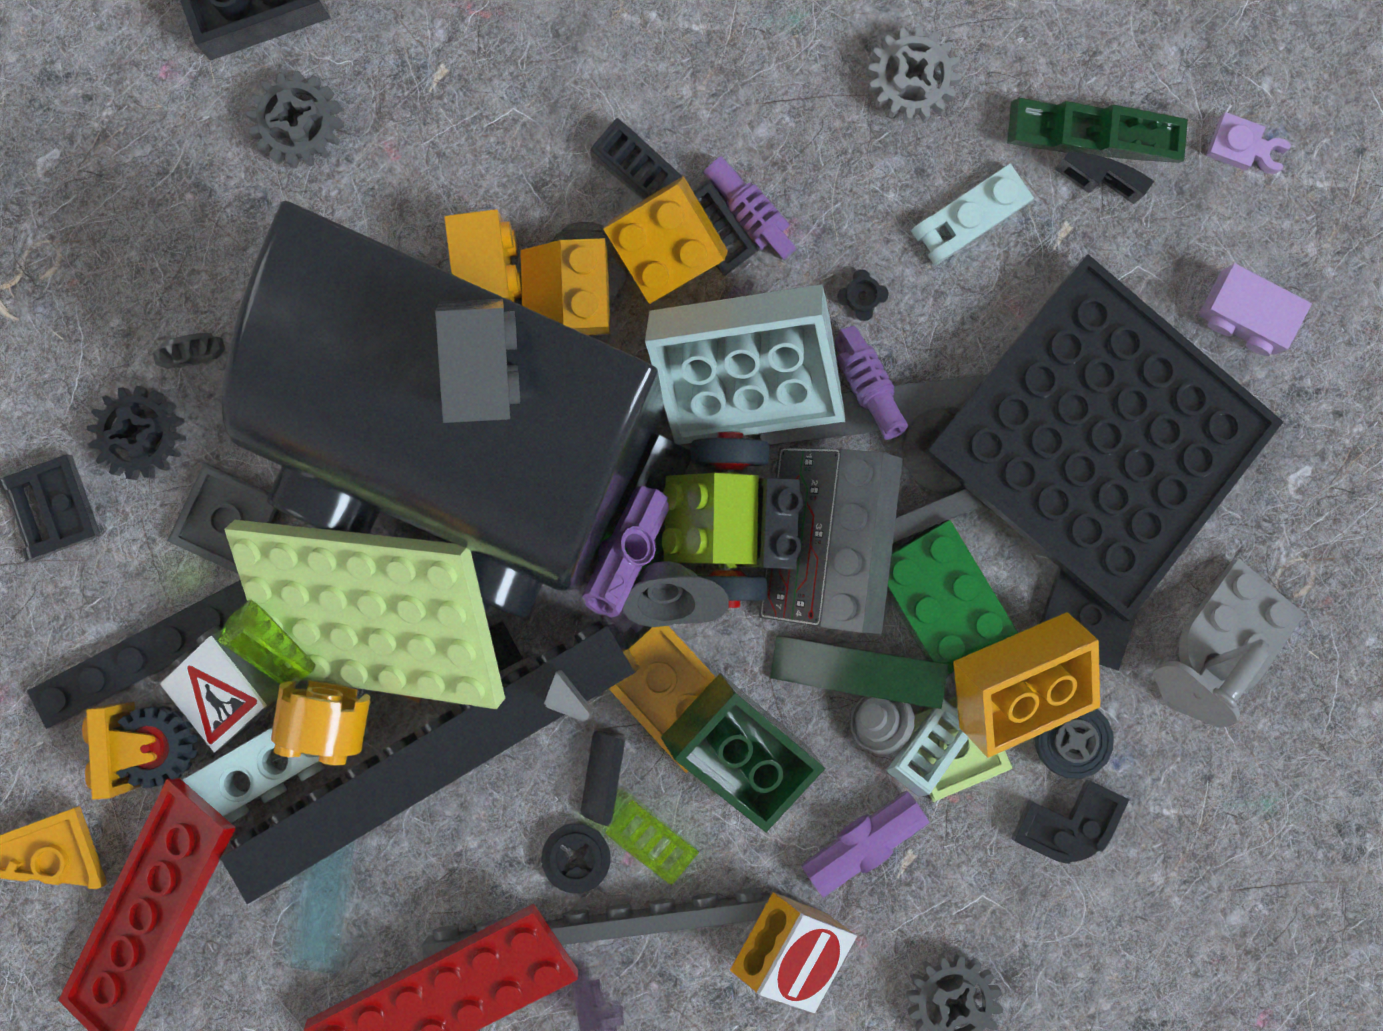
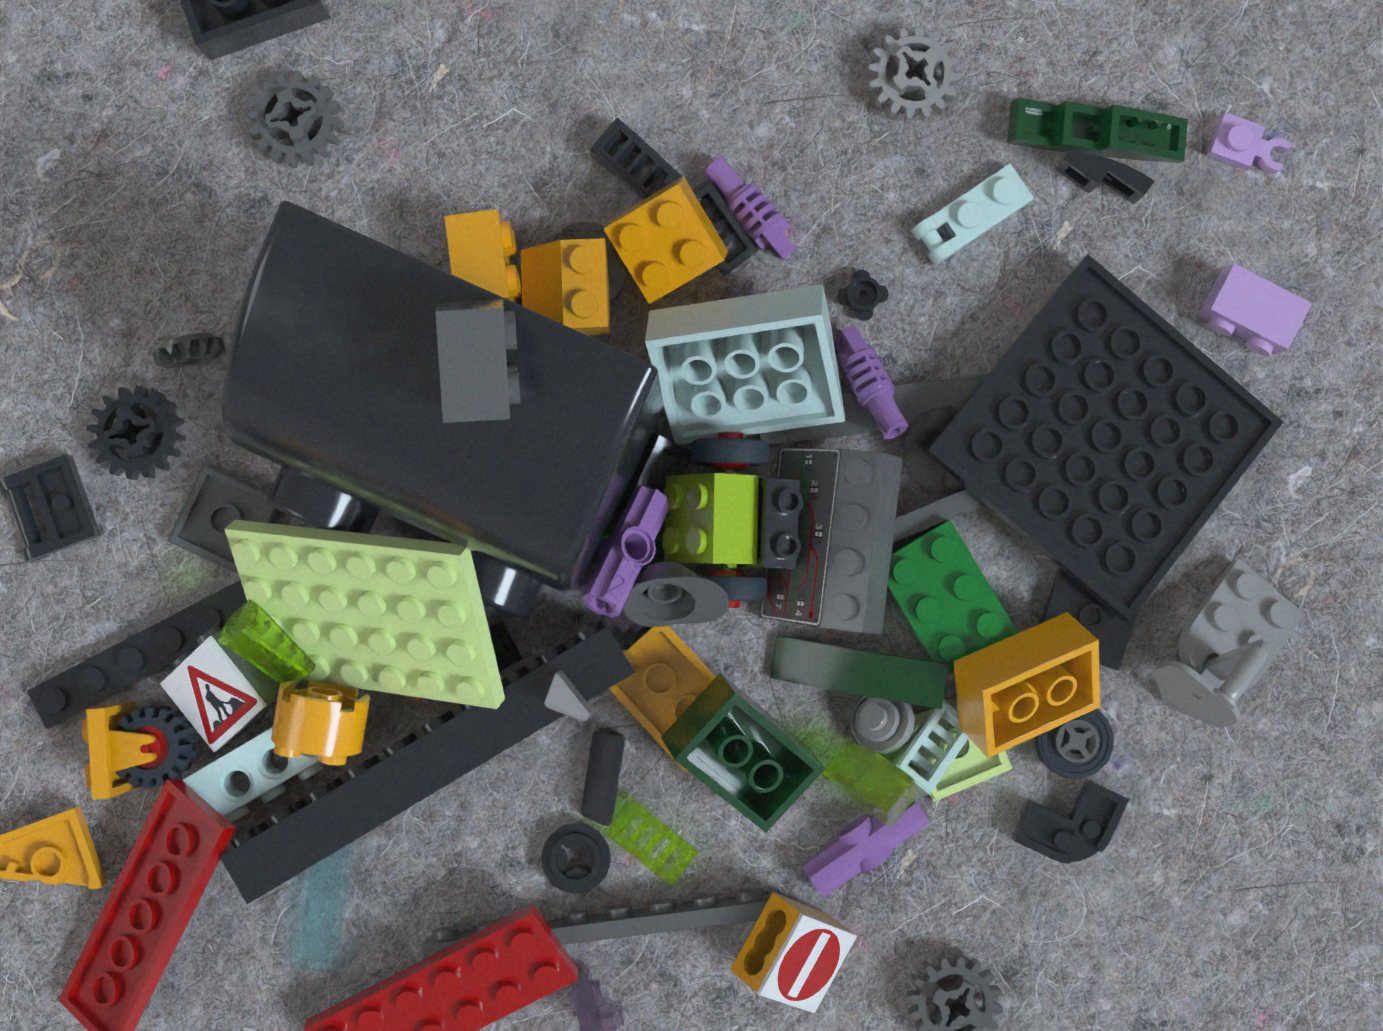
none -> clear neon green slope [822,741,918,828]

